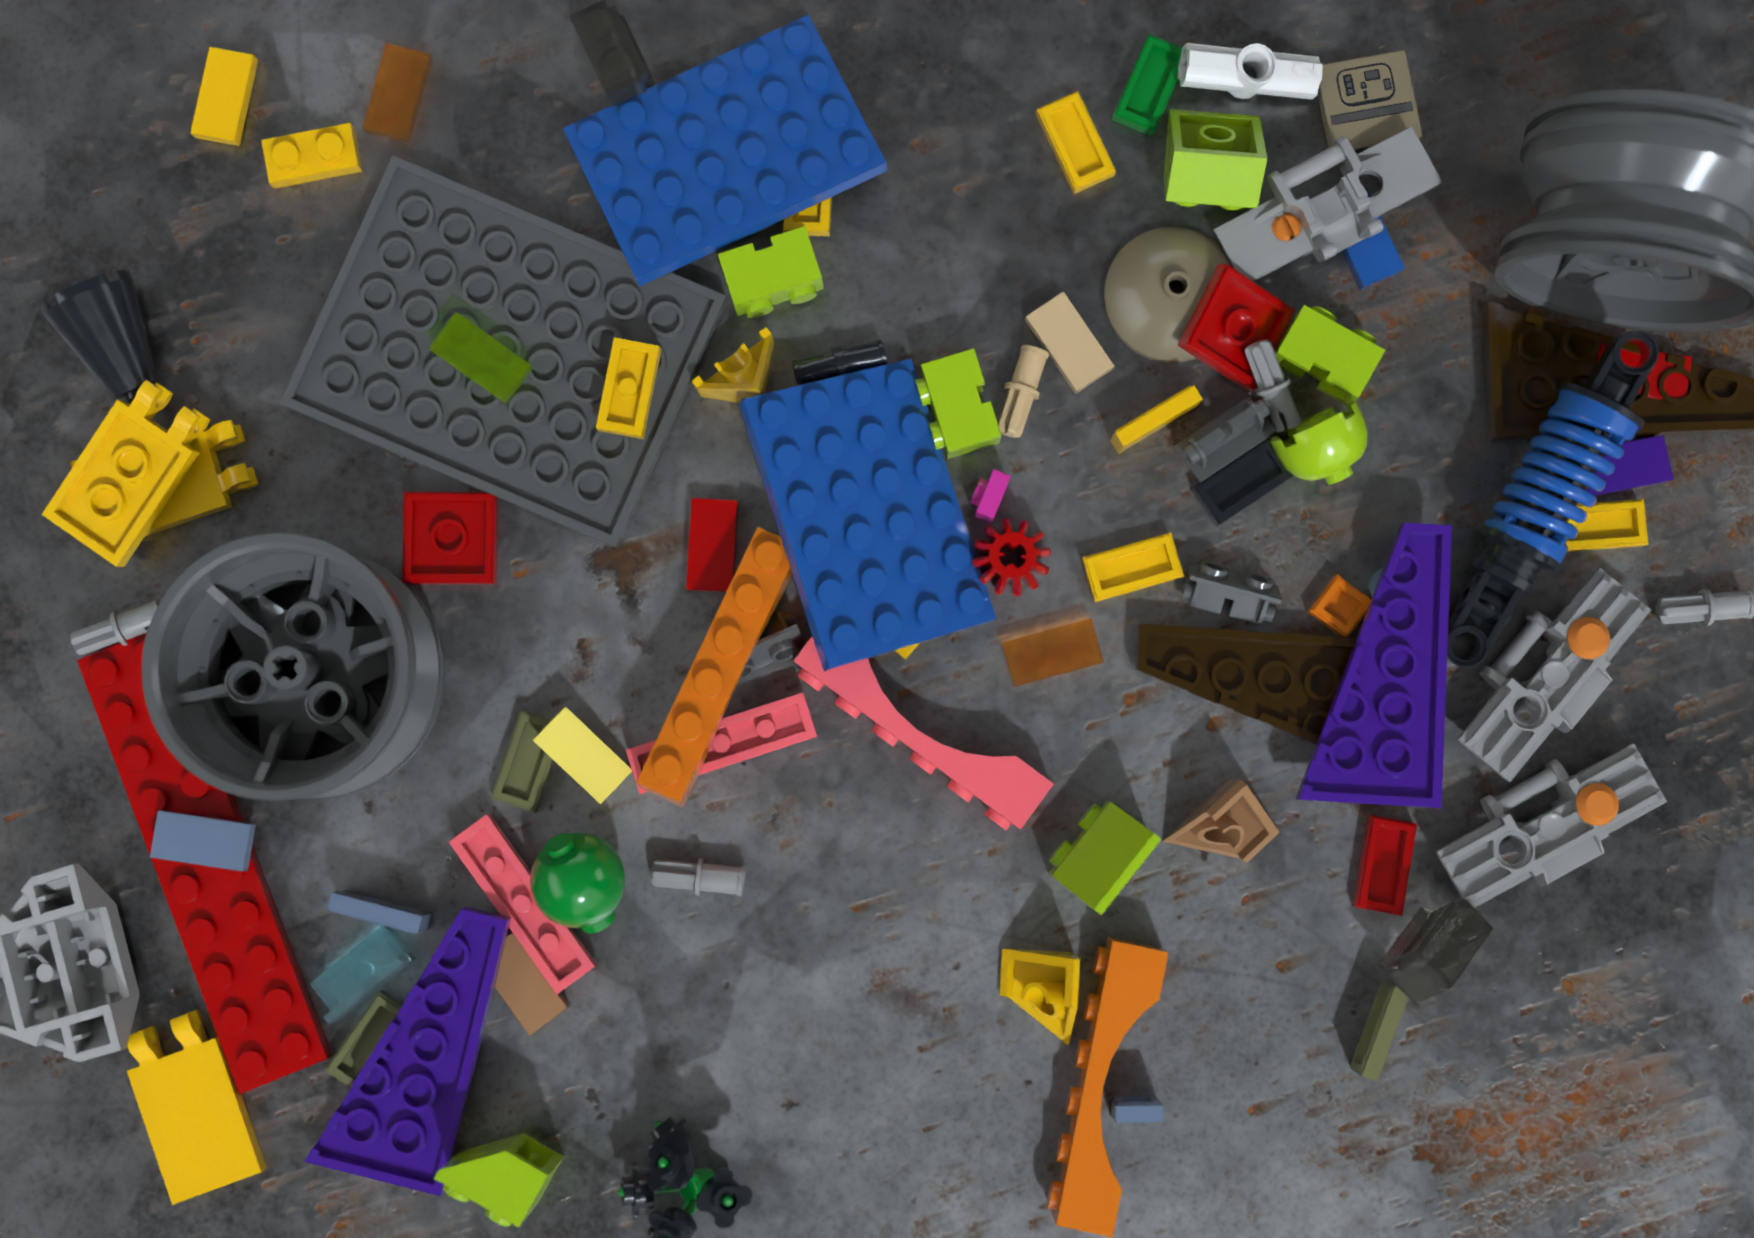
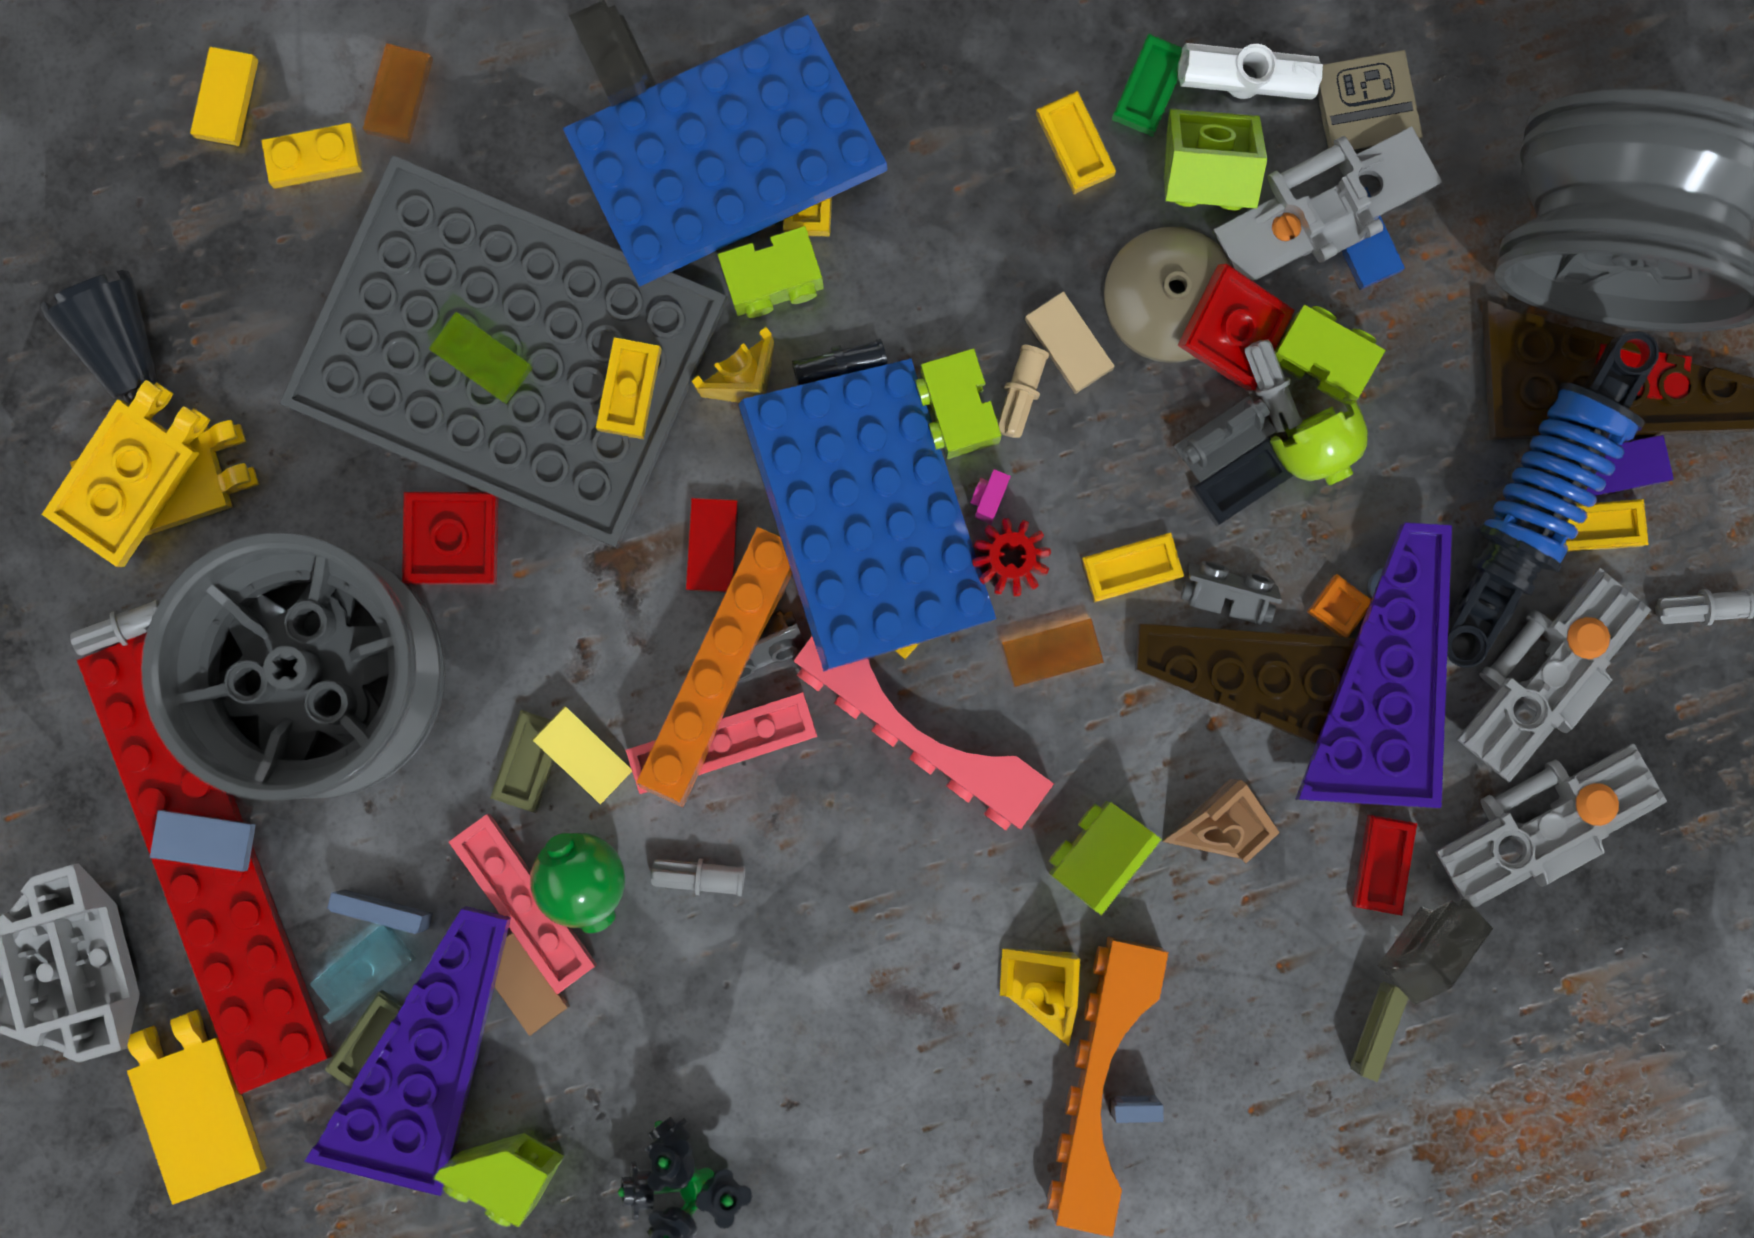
yellow tile [1110,385,1203,454] -> none

